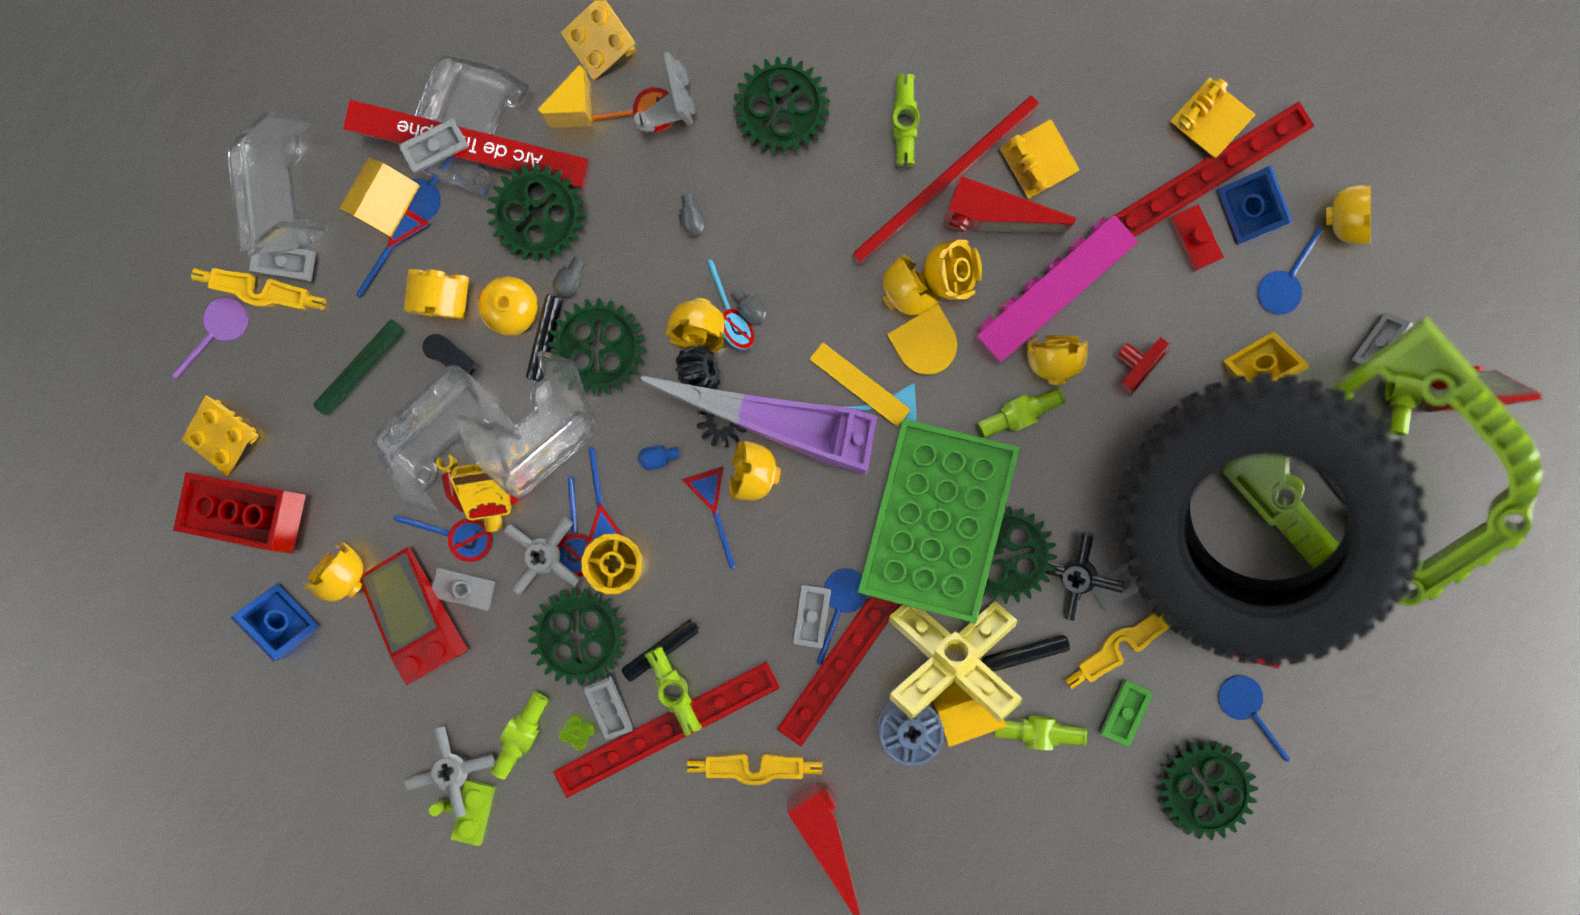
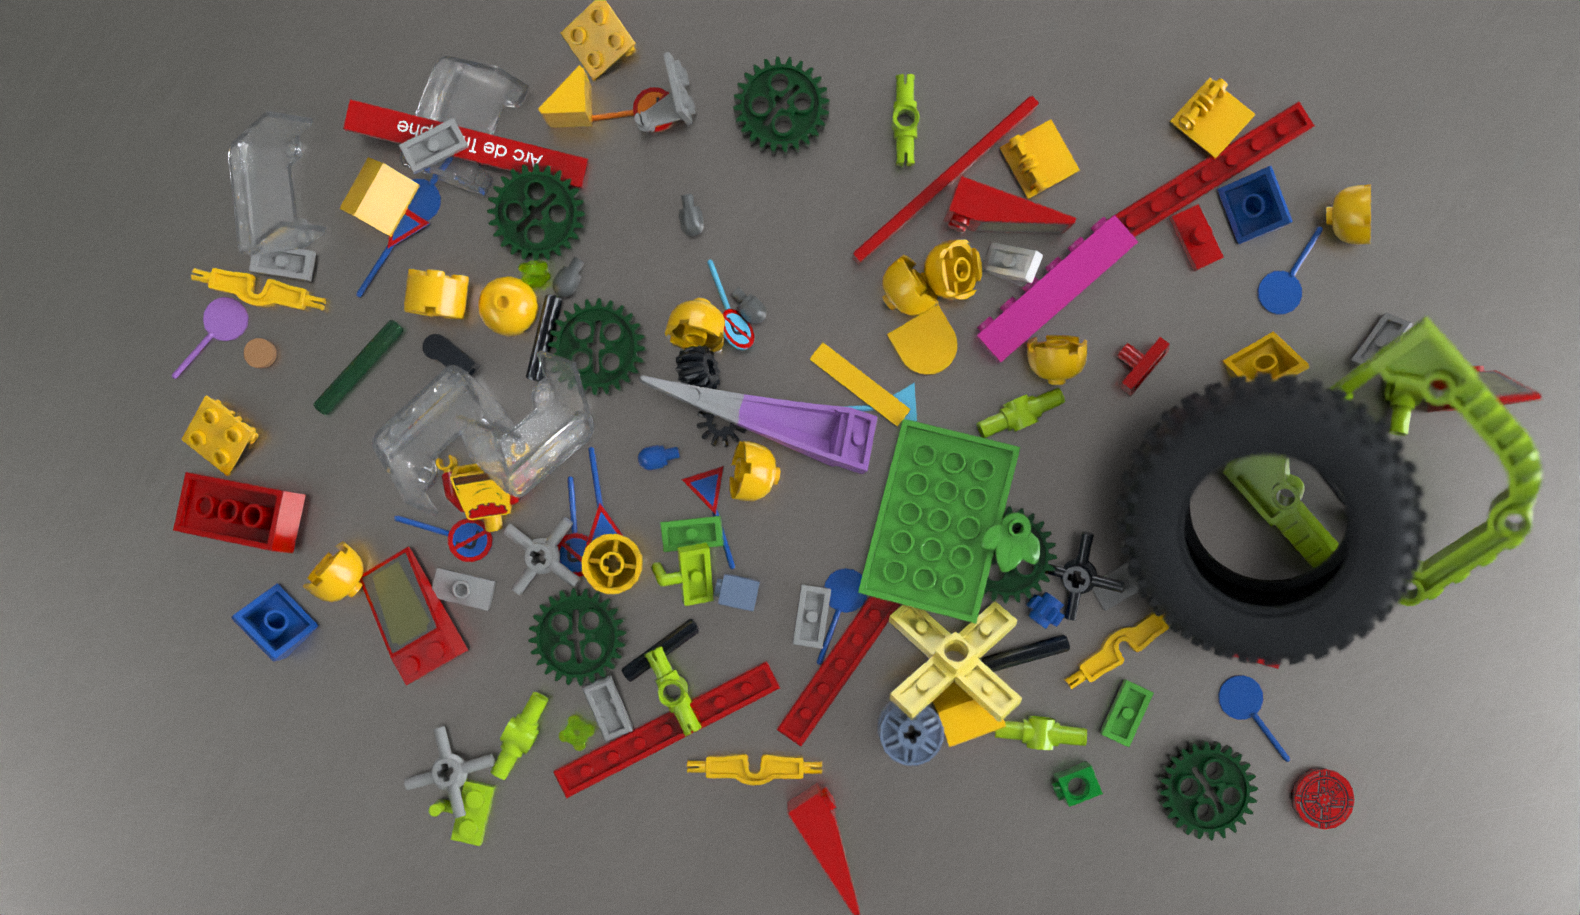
none -> medium nougat tile [244,338,277,369]
none -> clear neon green plate [518,260,551,288]
none -> lime plate [651,543,714,606]
none -> bright green plate [660,516,724,552]
none -> sand blue brick [714,573,760,611]
none -> bright green plate [981,512,1040,572]
none -> white slope [982,242,1043,286]
none -> blue gear [1027,592,1065,629]
none -> green brick [1052,761,1103,807]
none -> red tile [1292,768,1355,830]

